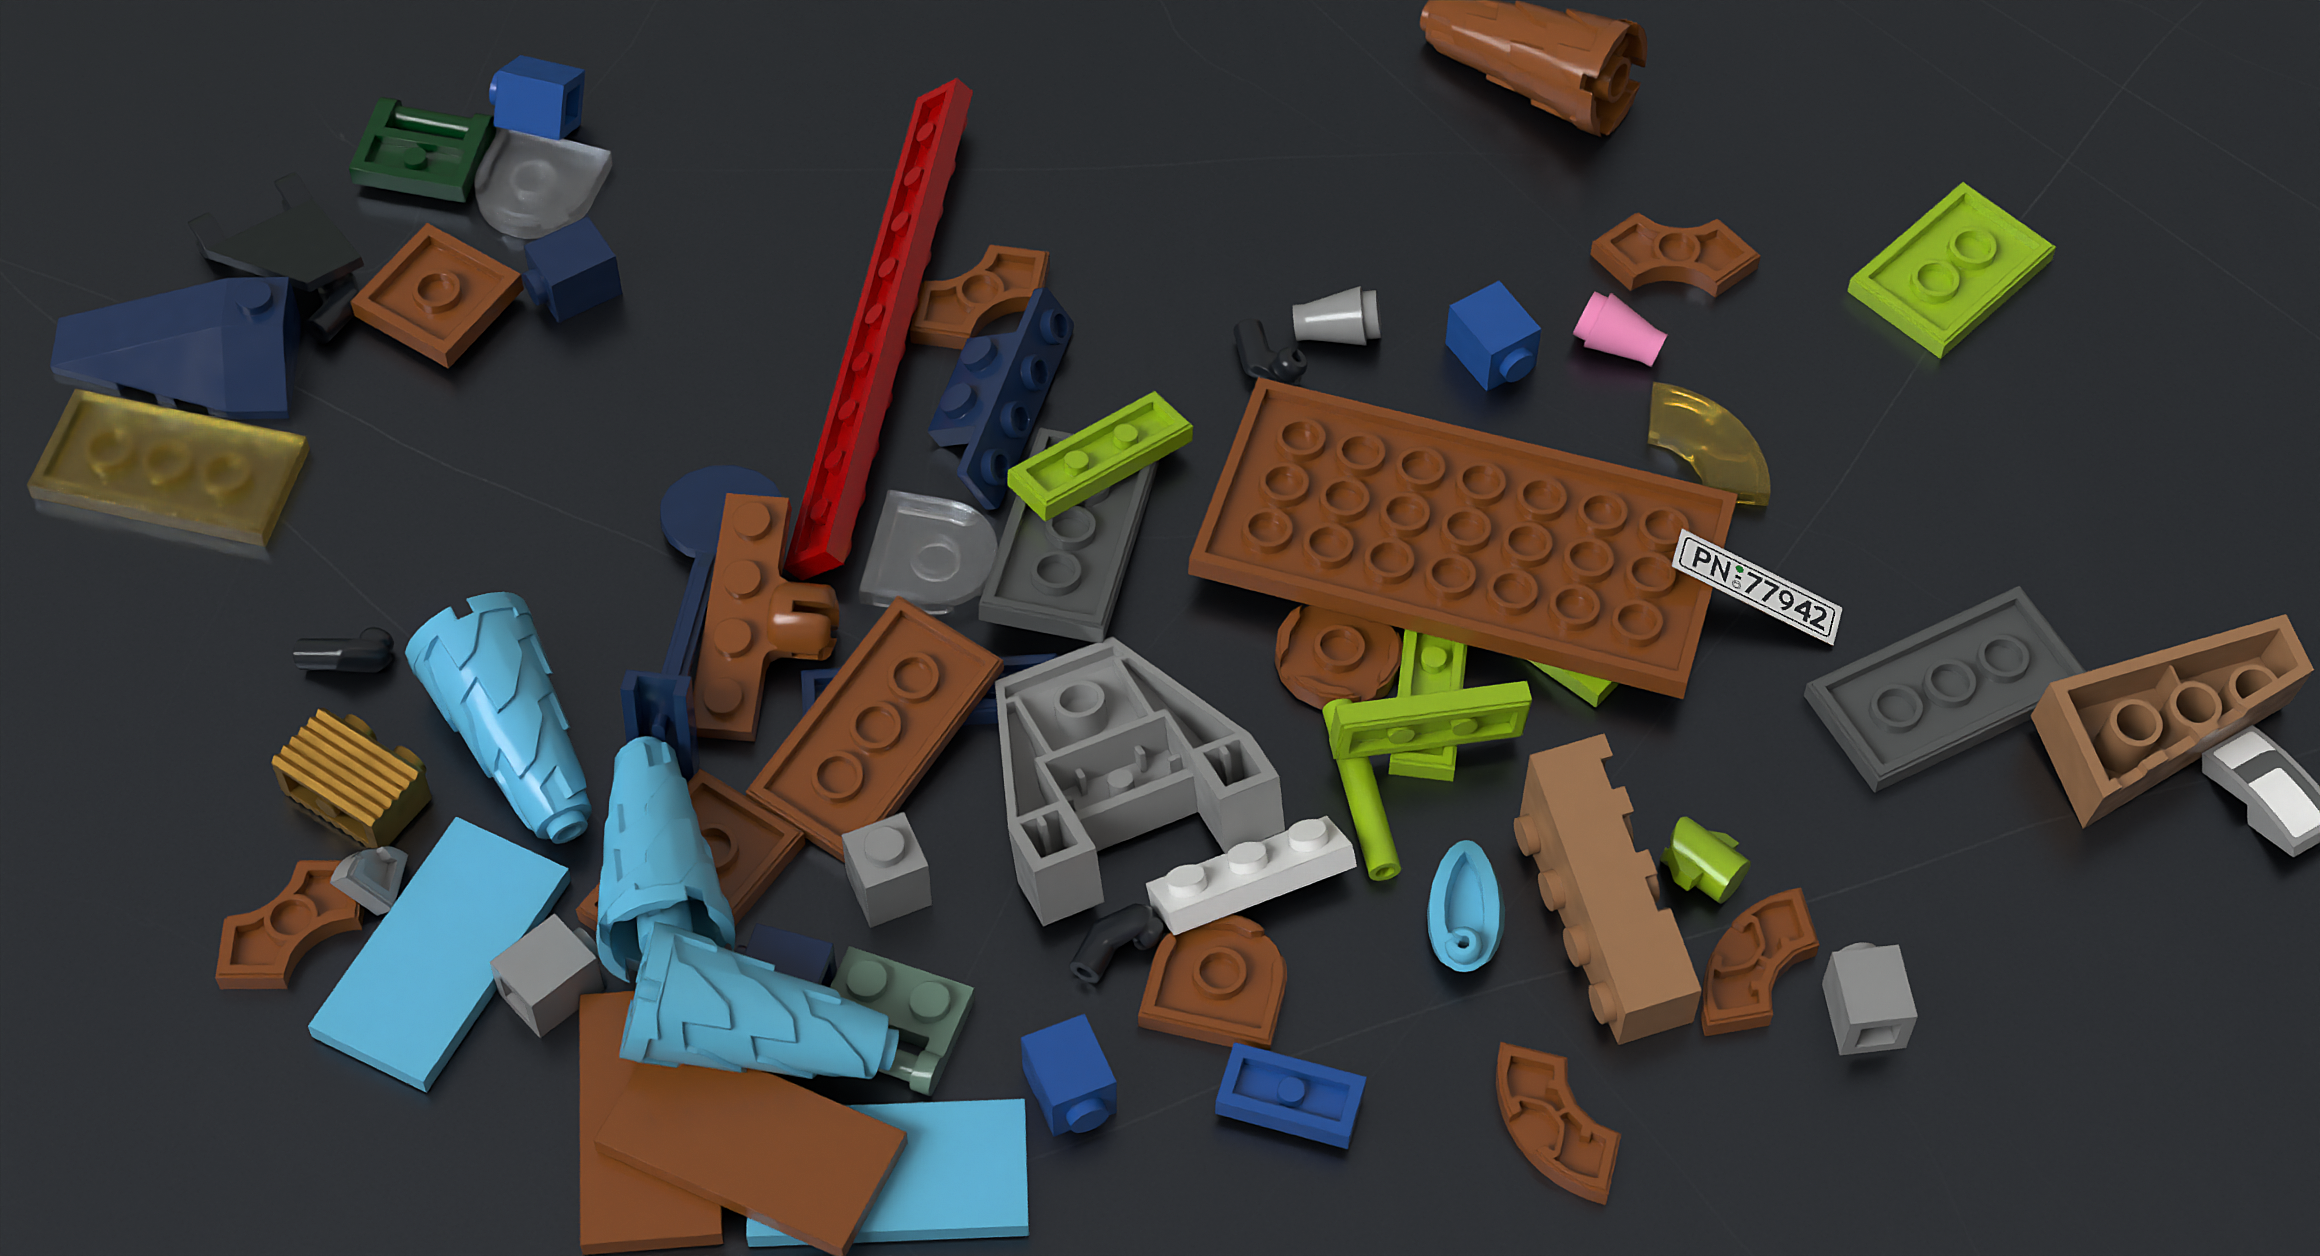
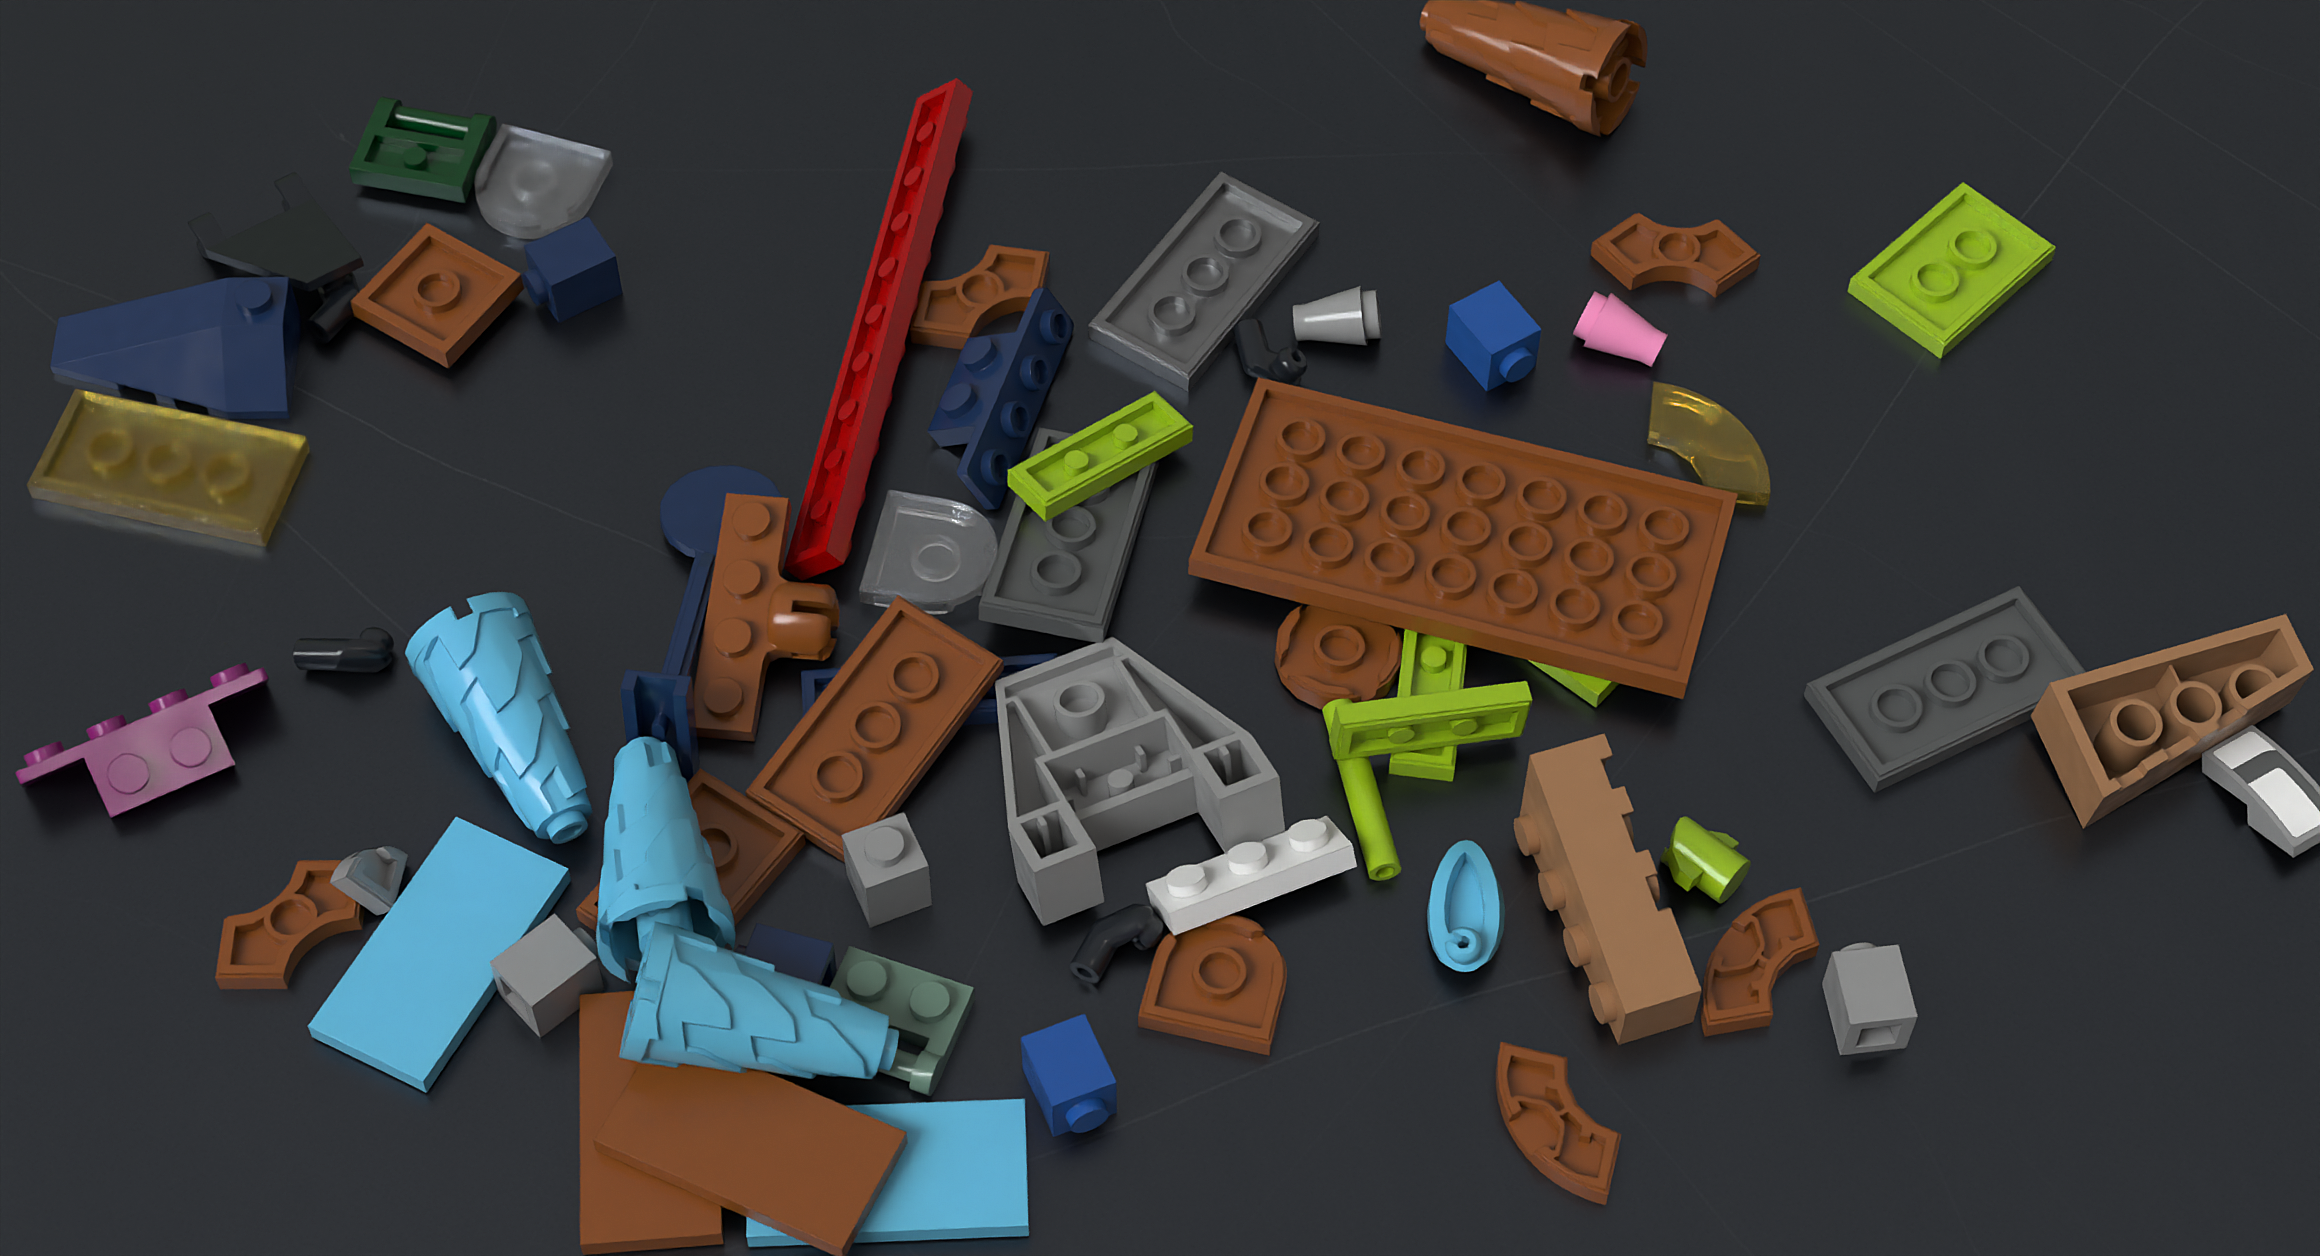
pearl gold brick [271,708,432,848] -> none
blue brick [489,55,586,141] -> none
blue plate [1215,1042,1367,1149] -> none
white sticker [1671,529,1842,646] -> none
none -> magenta bracket [15,662,269,818]
none -> flat silver tile [1088,172,1320,392]

